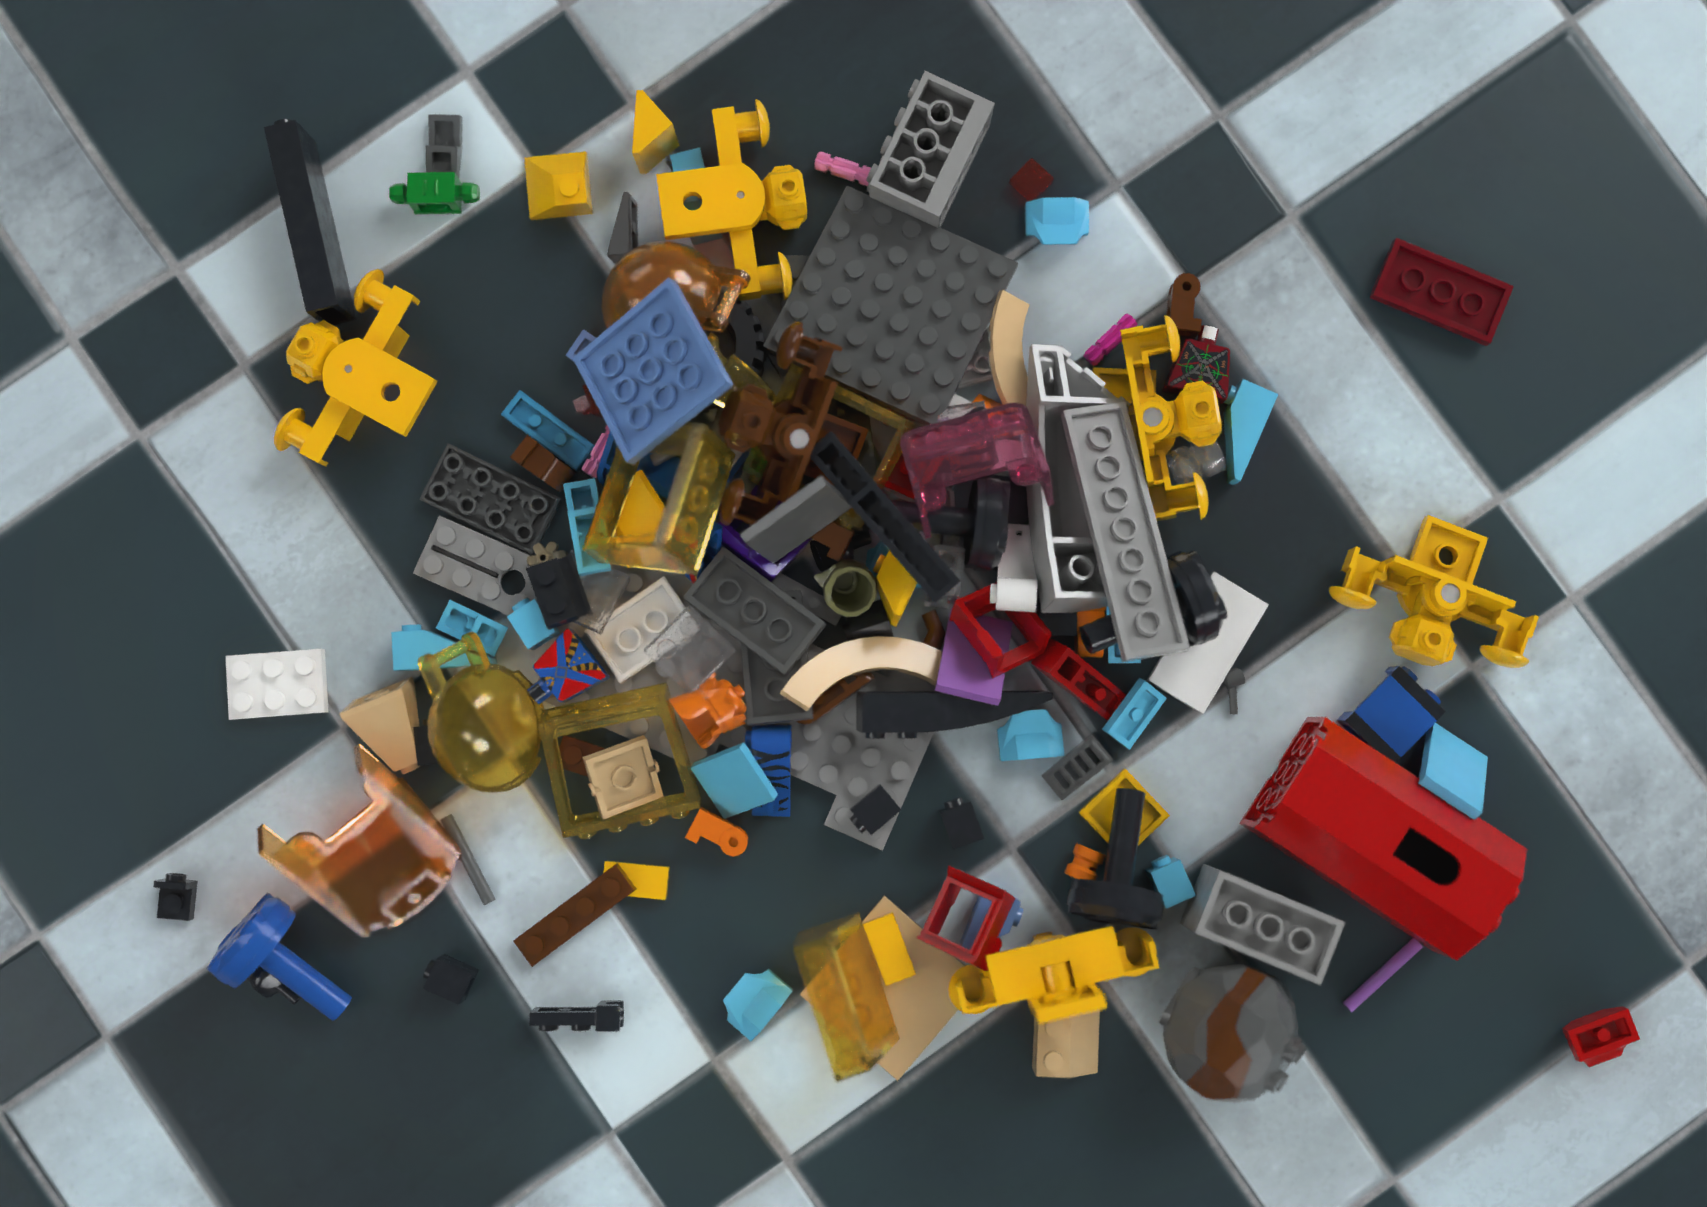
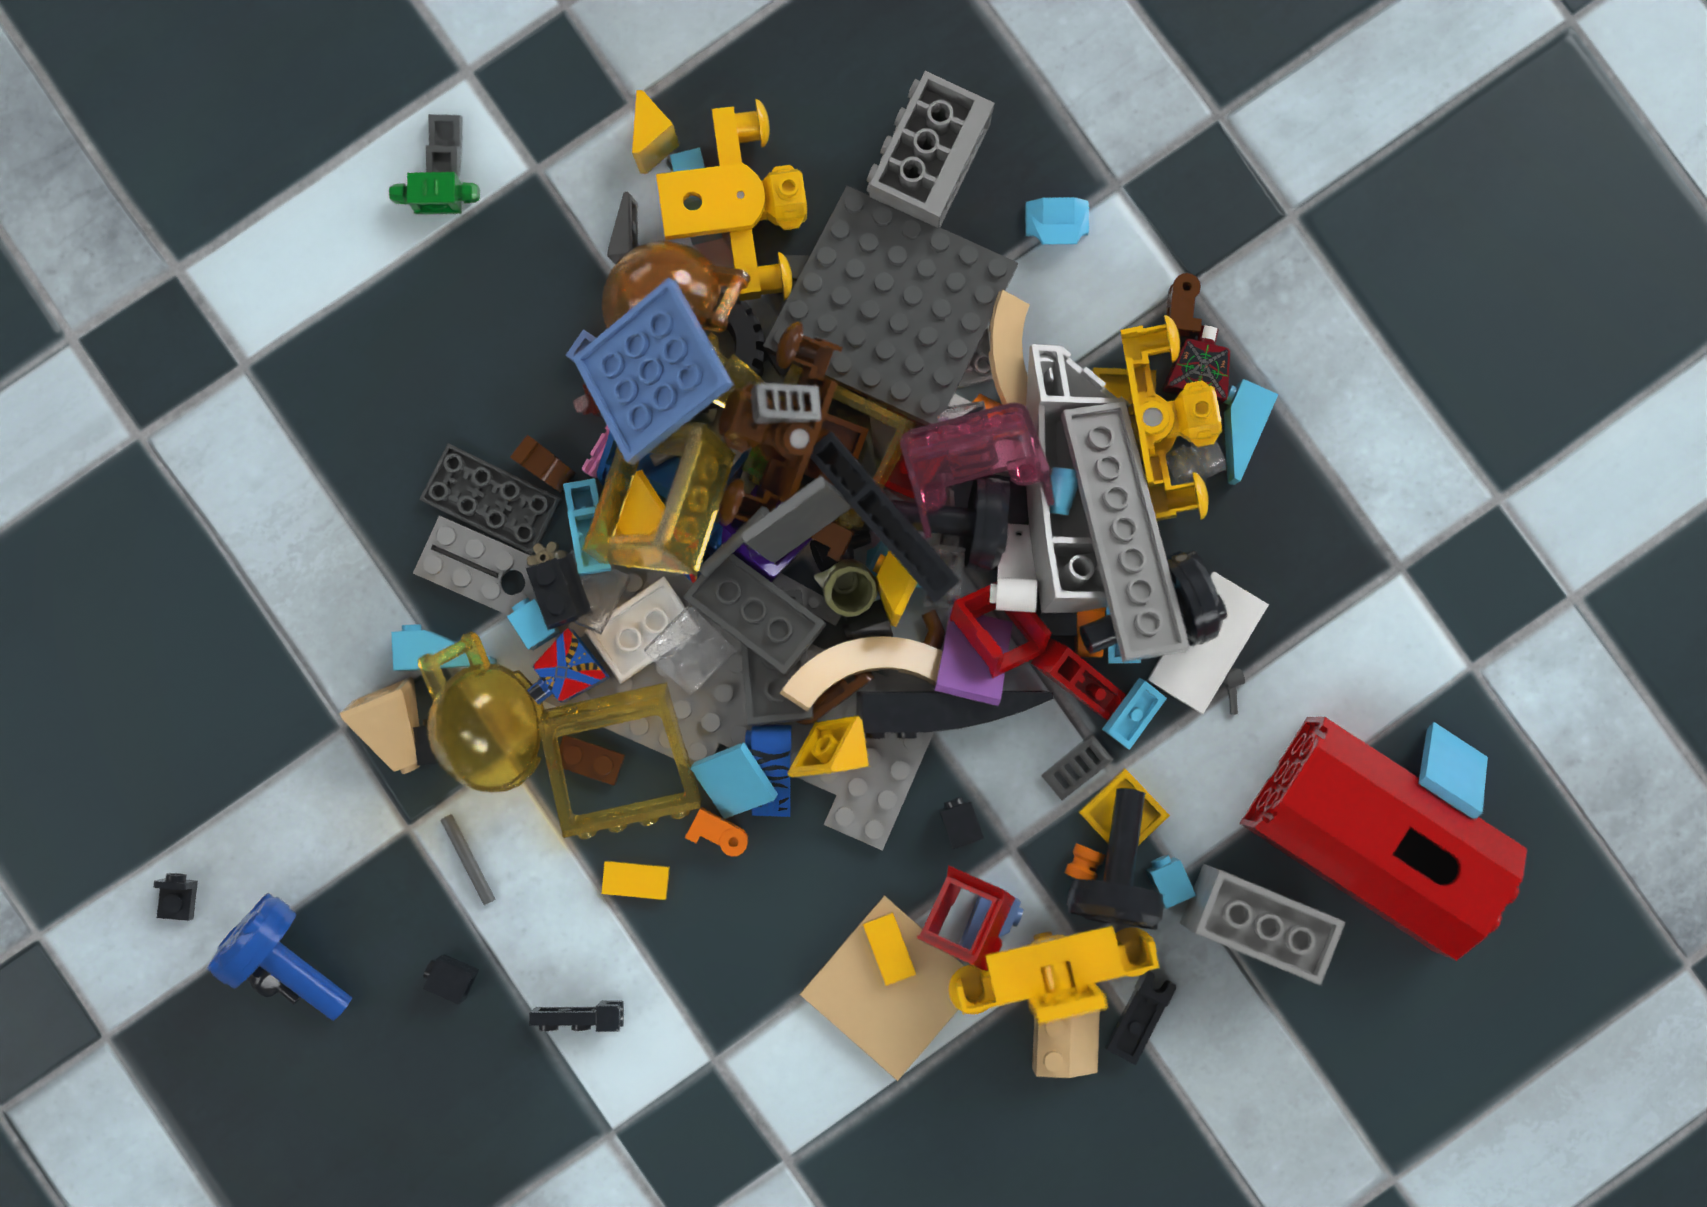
white plate [225,649,329,720] -> none
clear orange windscreen [257,743,462,938] -> none
black brick [264,119,357,325] -> none
yellow piece [274,269,438,467] -> none
medium azure slope [436,600,508,656] -> none
dark azure tile [501,390,595,472] -> none
reddish brown plate [513,863,636,967] -> none
yellow slope [524,151,593,220] -> none
tan plate [582,735,664,819] -> none
orange hat [668,671,747,749] -> none
medium azure slope [723,968,793,1041] -> none
clear yellow windscreen [793,912,900,1082] -> none
bright pink axle [814,152,871,186] -> none
black brick [849,784,901,835] -> none
medium azure slope [997,709,1065,761] -> none
clear red tile [1009,158,1054,201] -> none
dark pink axle [1084,314,1137,366] -> none
dark grey rock [1159,964,1307,1103] -> none
yellow piece [1328,515,1539,668] -> none
blue panel [1336,666,1446,763] -> none
medium lavender bar [1342,938,1423,1013] -> none
dark red plate [1369,238,1514,346] -> none
red slope [1562,1006,1640,1067] -> none
none -> dark grey bar [699,507,770,577]
none -> slope [751,384,821,423]
none -> yellow slope [787,716,869,778]
none -> medium azure cone [1048,467,1078,515]
none -> black plate [1105,970,1176,1065]

